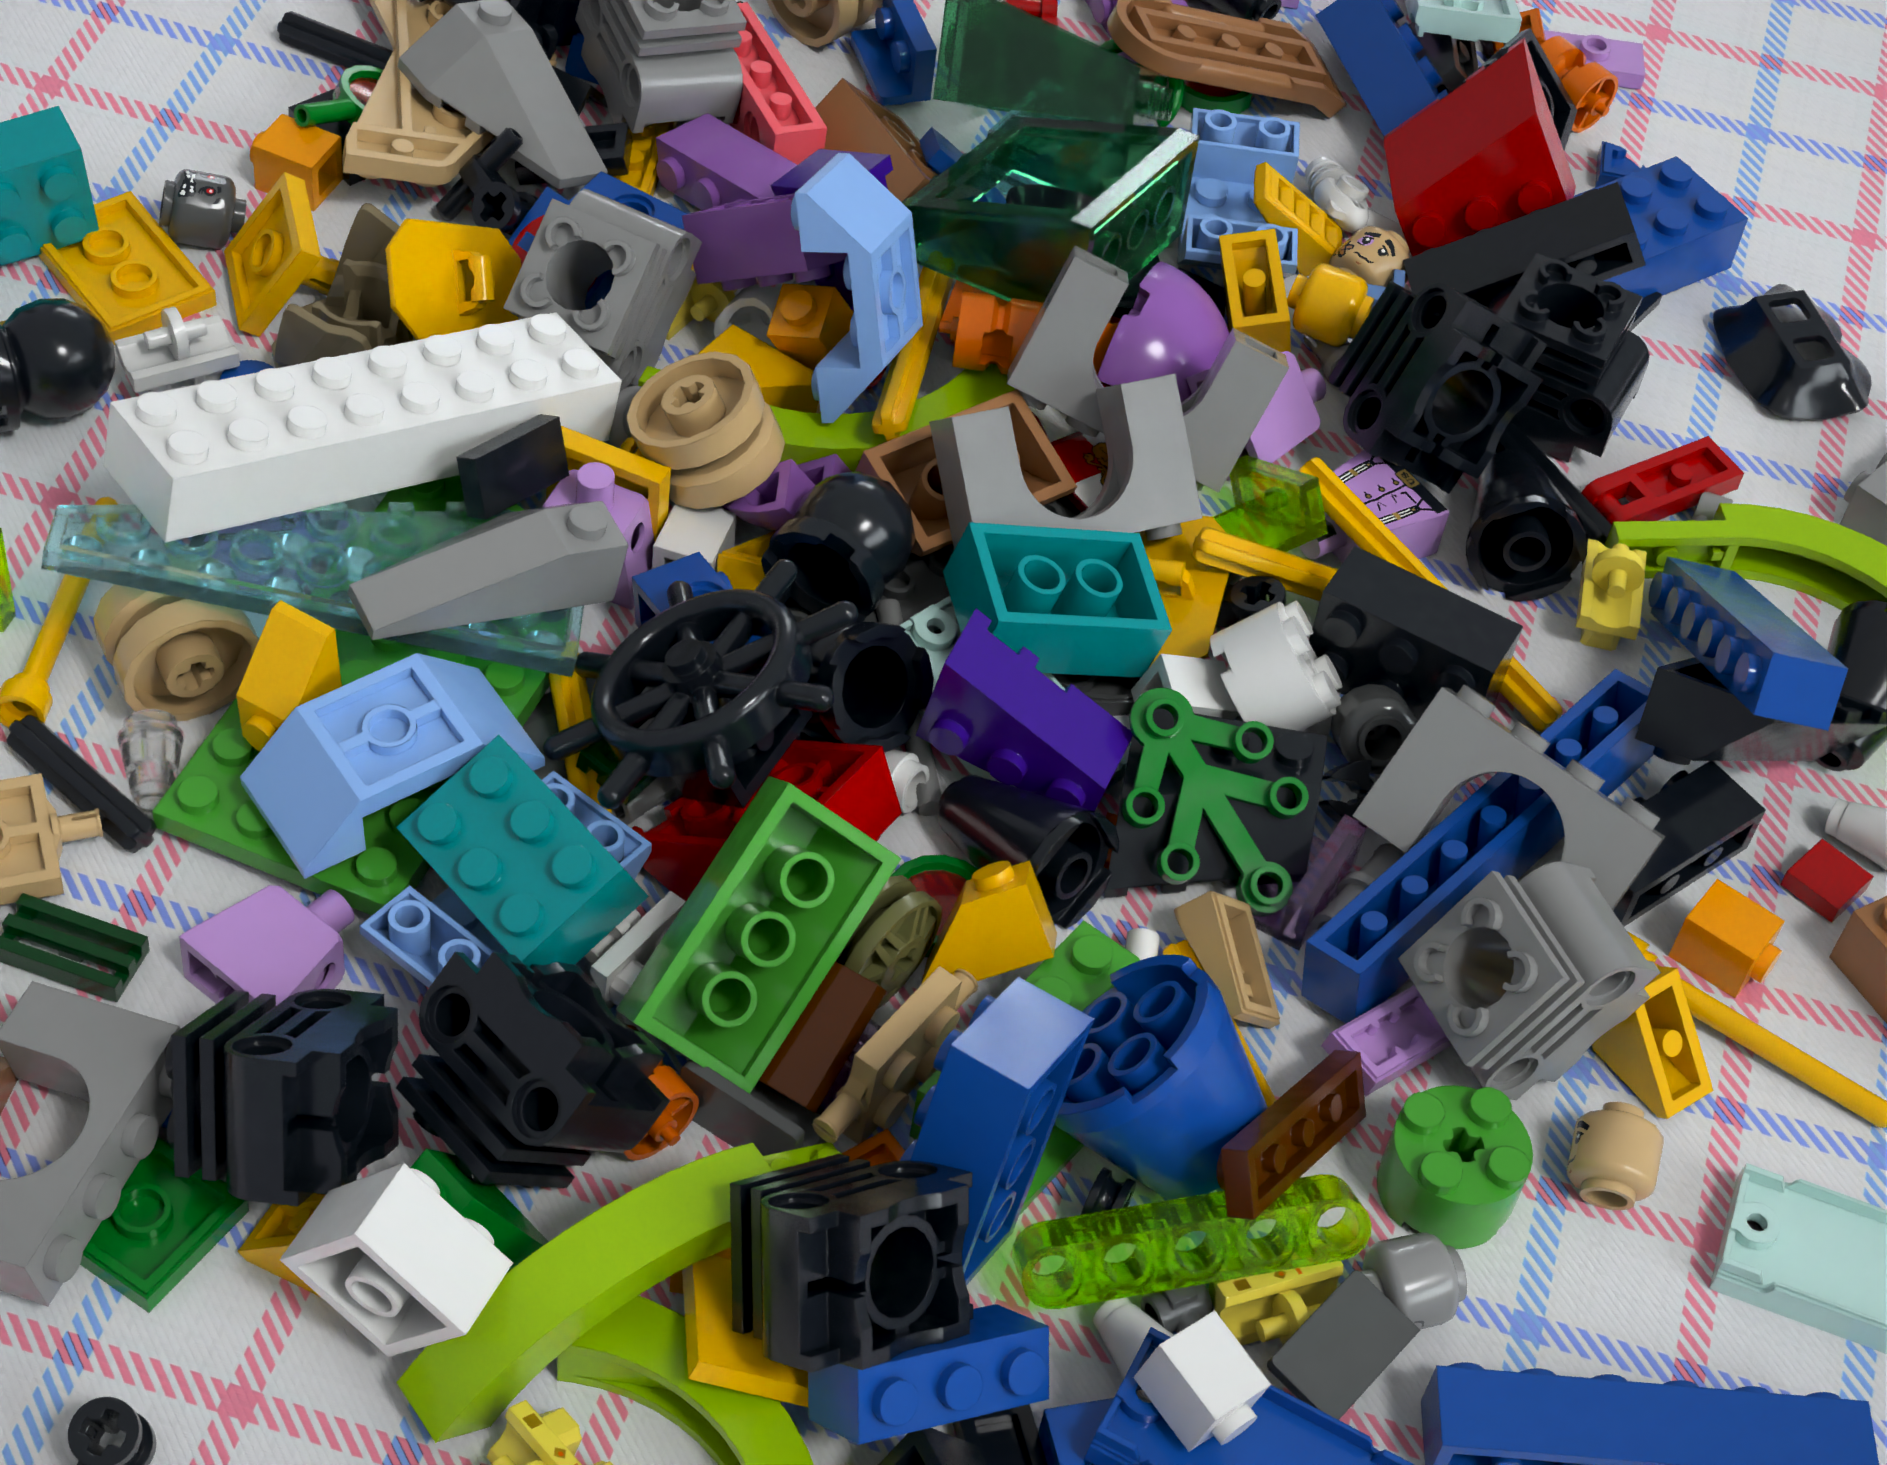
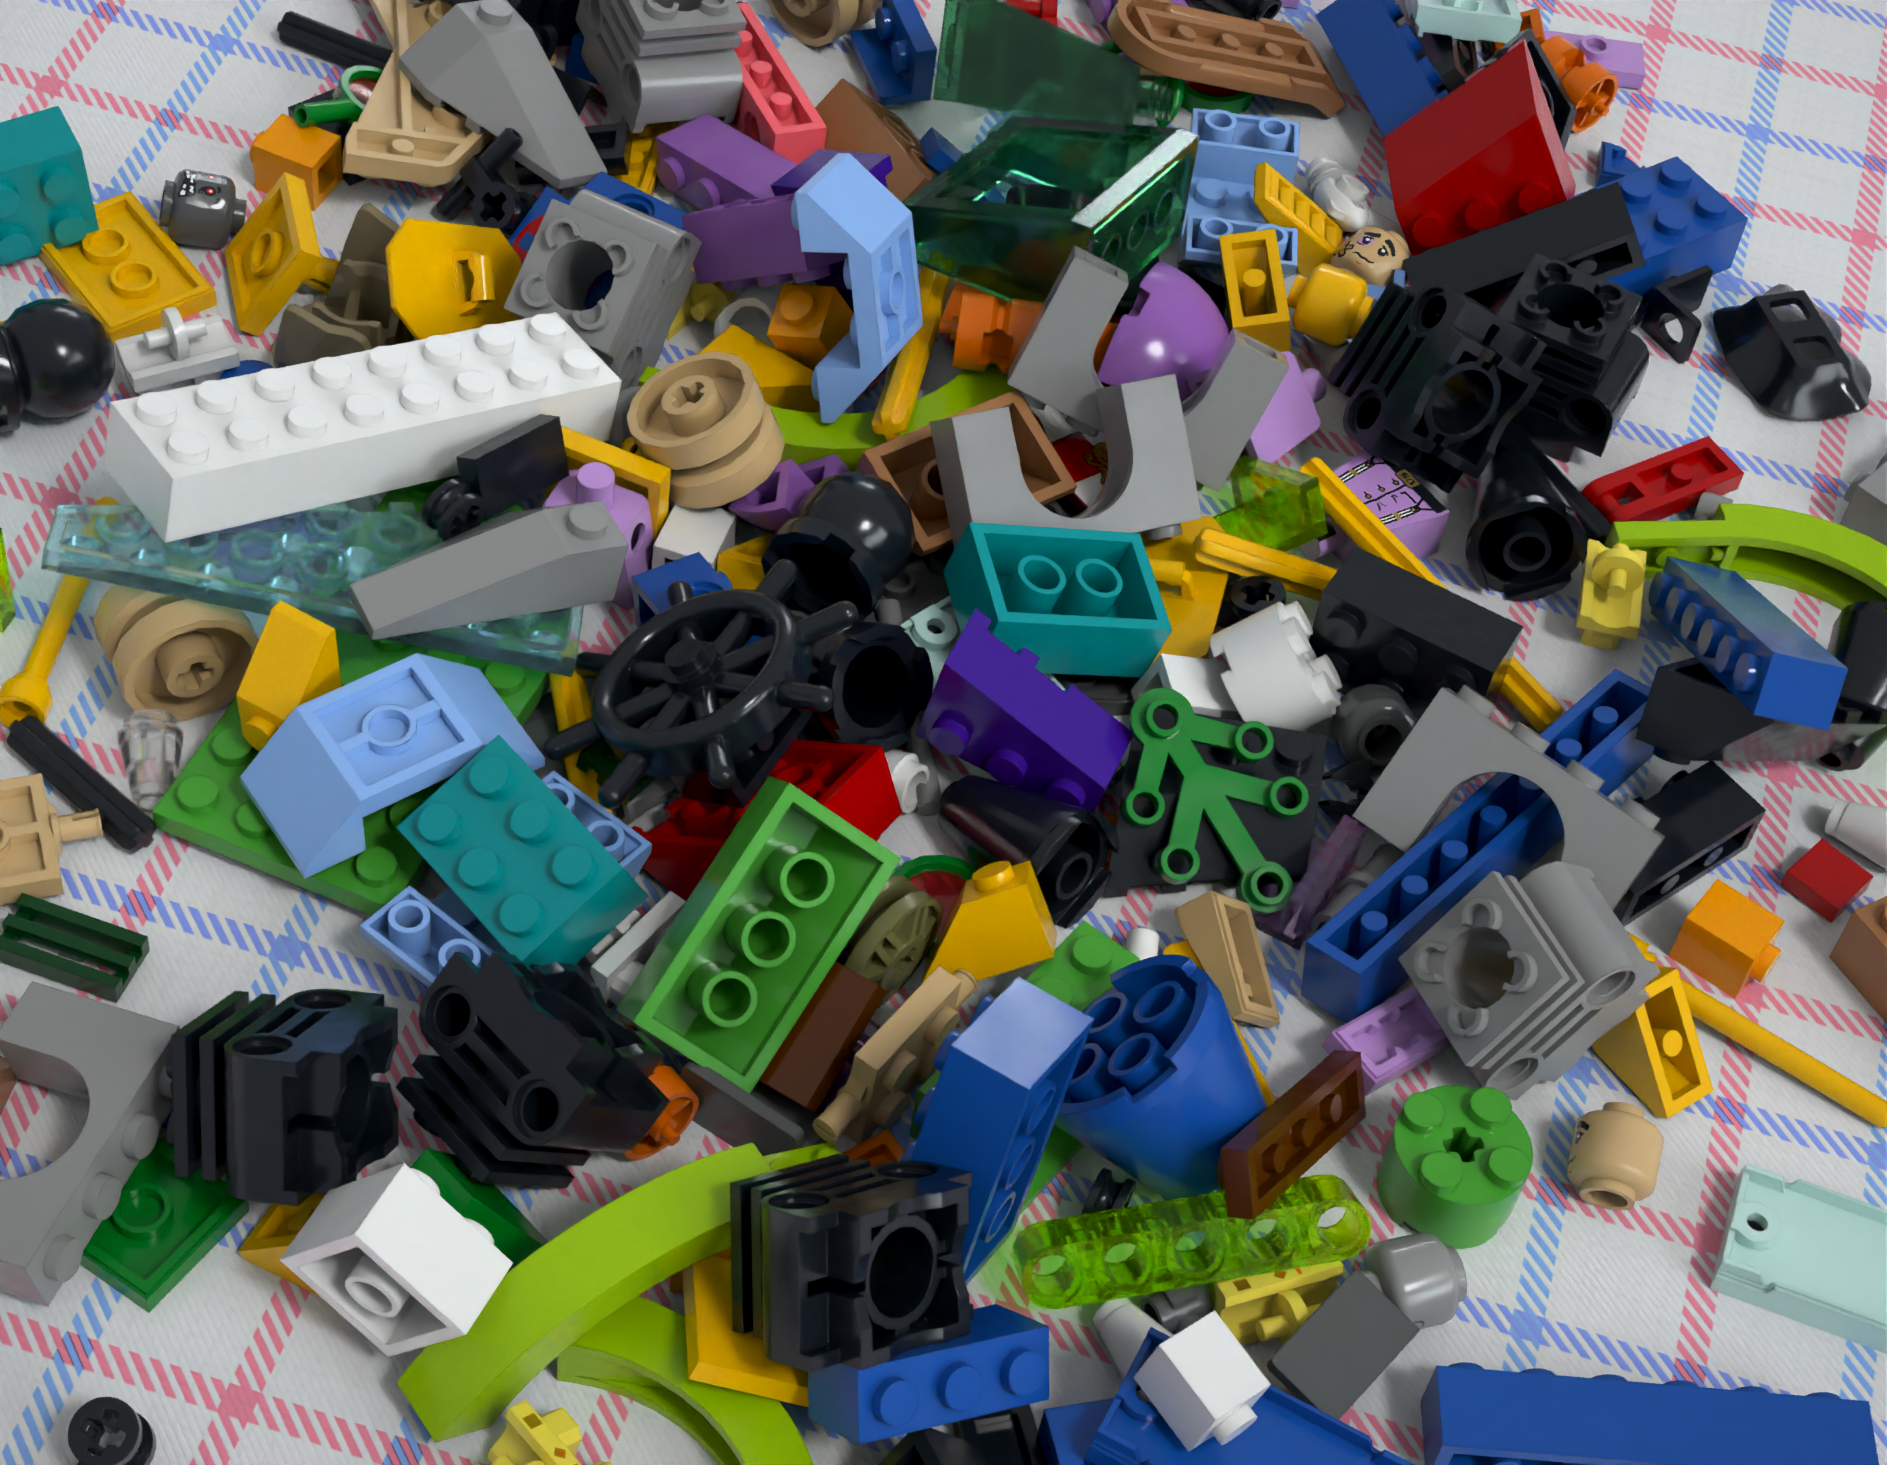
lavender torso [179,885,355,1005] -> none
none -> black bush [421,478,487,541]
none -> black bracket [1640,265,1713,364]

